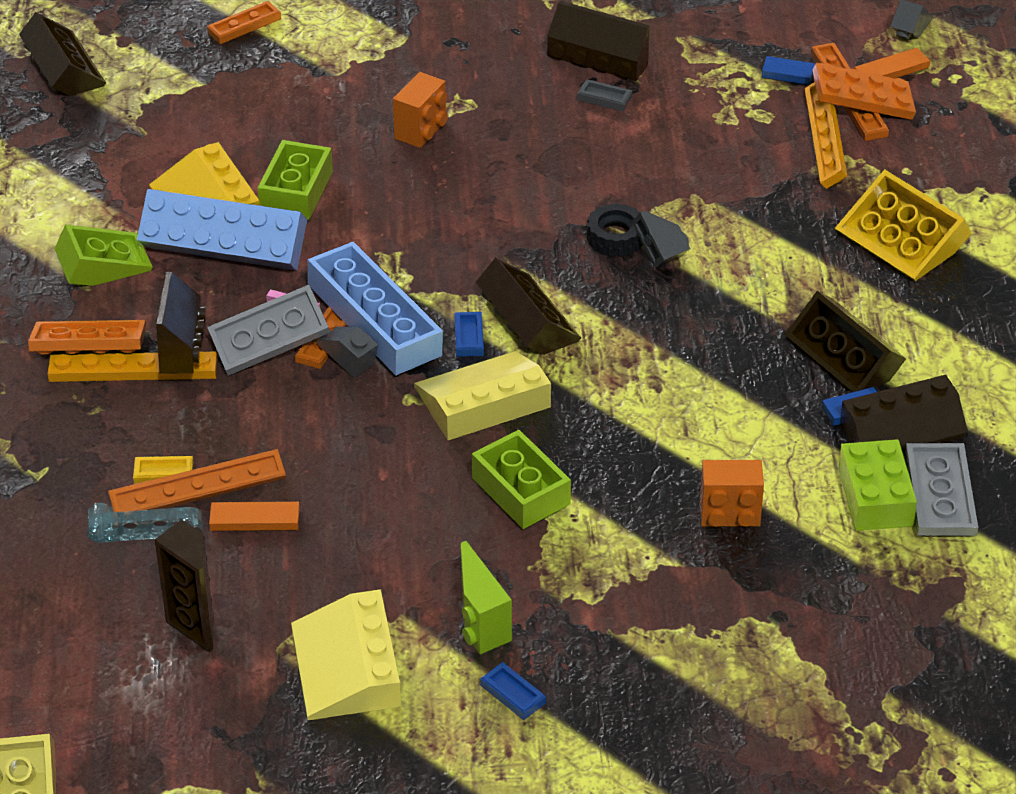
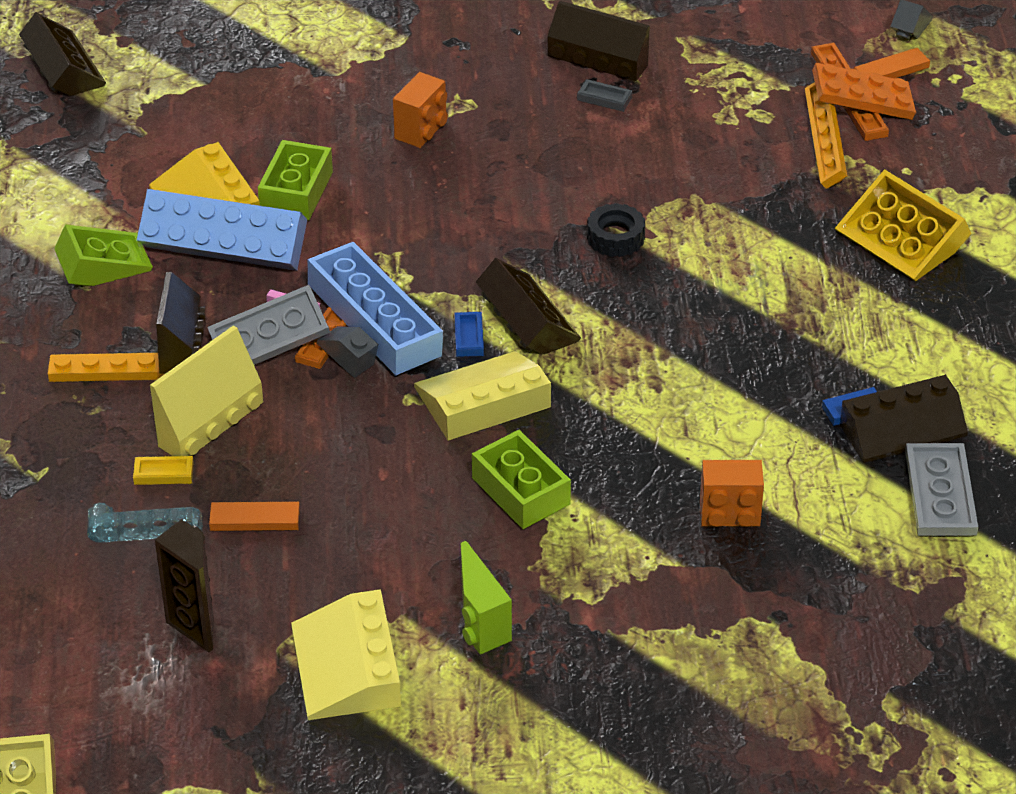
orange plate [28,320,146,354] -> none
orange tile [108,449,286,521] -> none
orange tile [207,1,281,44] -> none
blue tile [480,662,546,720] -> none
dark grey slope [632,211,690,268] -> none
blue tile [762,56,815,85] -> none
dark brown slope [785,291,906,392] -> none
lime brick [838,439,917,531] -> none
none -> light yellow slope [150,325,263,456]

